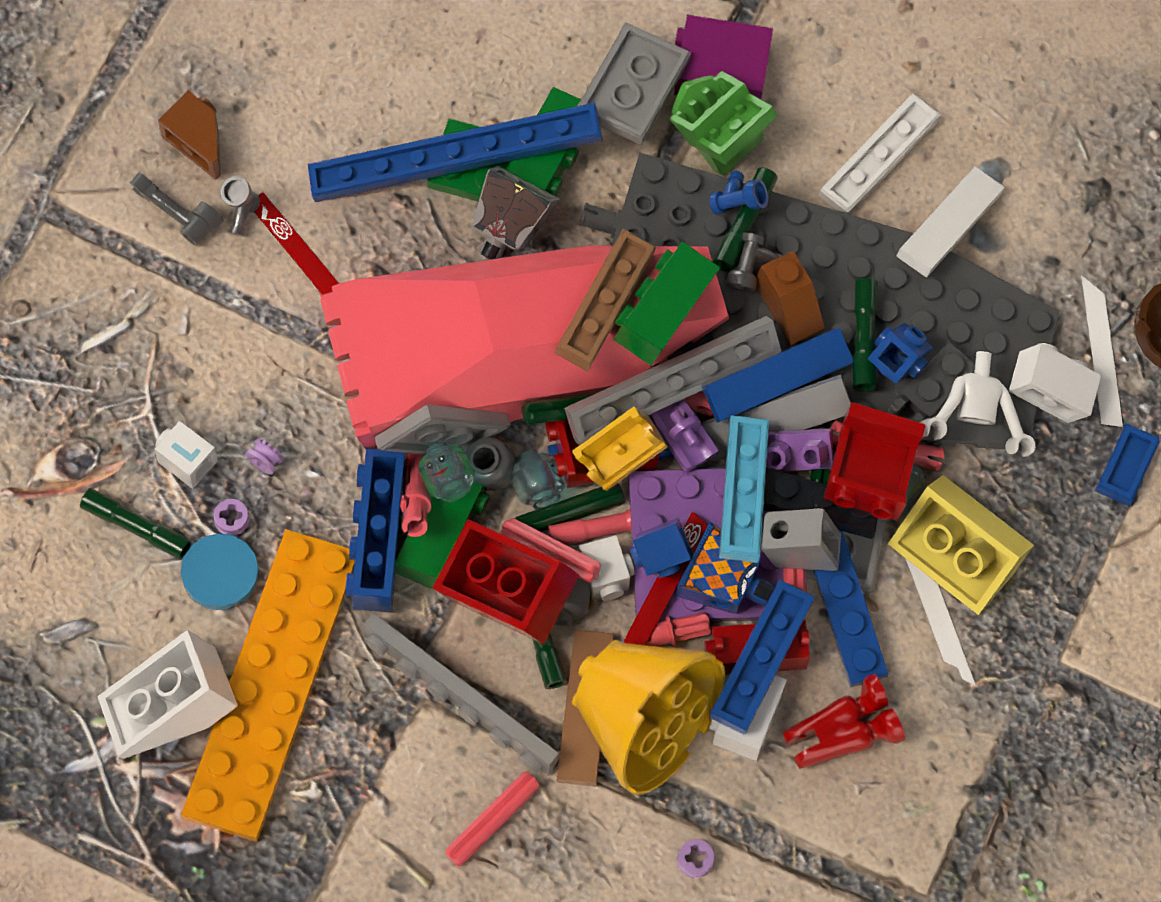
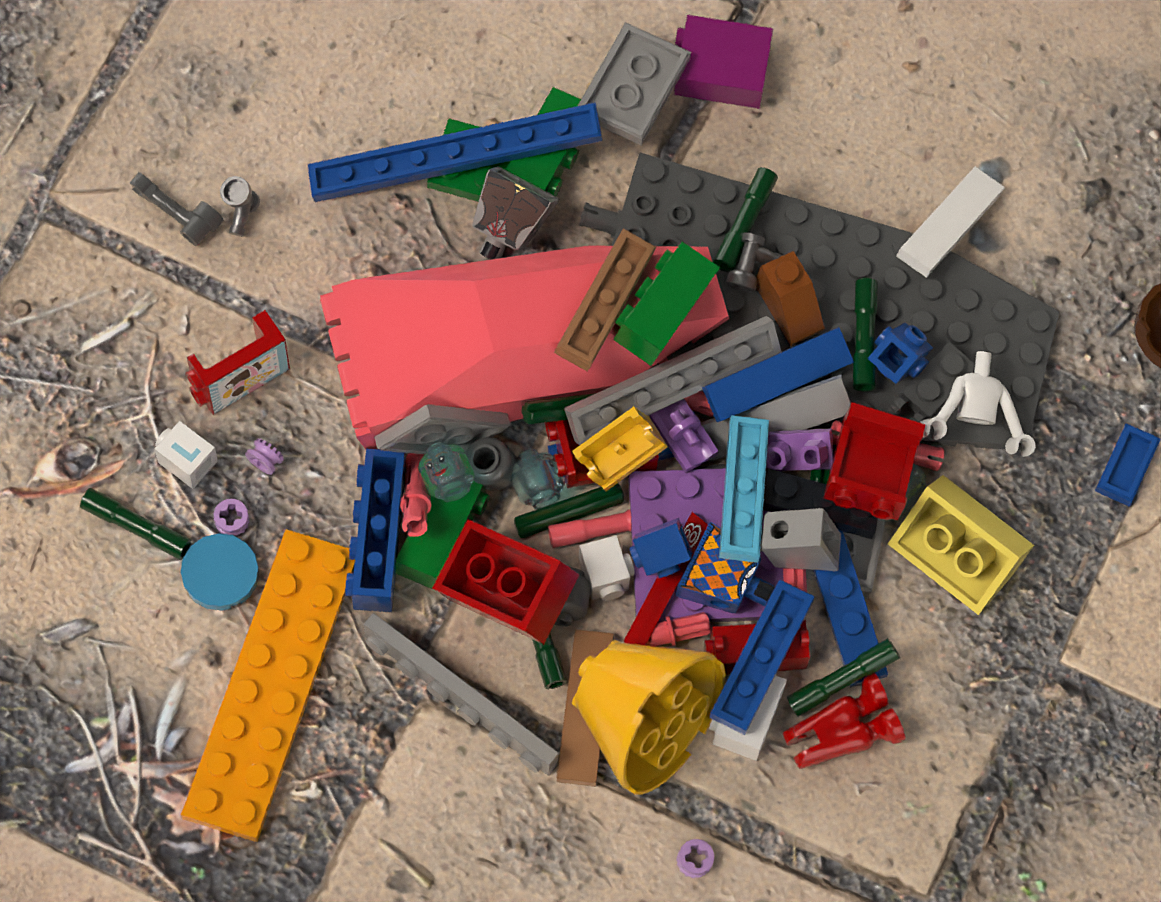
white slope [97,630,238,759] -> none
dark orange slope [158,90,220,180] -> none
red sticker [254,191,339,295] -> none
coral axle [445,772,539,867] -> none
coral axle [500,518,601,583] -> none
bright green piece [670,71,778,175] -> none
blue piece [709,171,768,215] -> none
white tile [819,93,941,214] -> none
white sticker [905,558,976,686] -> none
white brick [1009,343,1101,423] -> none
white sticker [1081,275,1123,427] -> none
none -> panel [185,310,290,415]
none -> dark green piece [787,638,900,717]

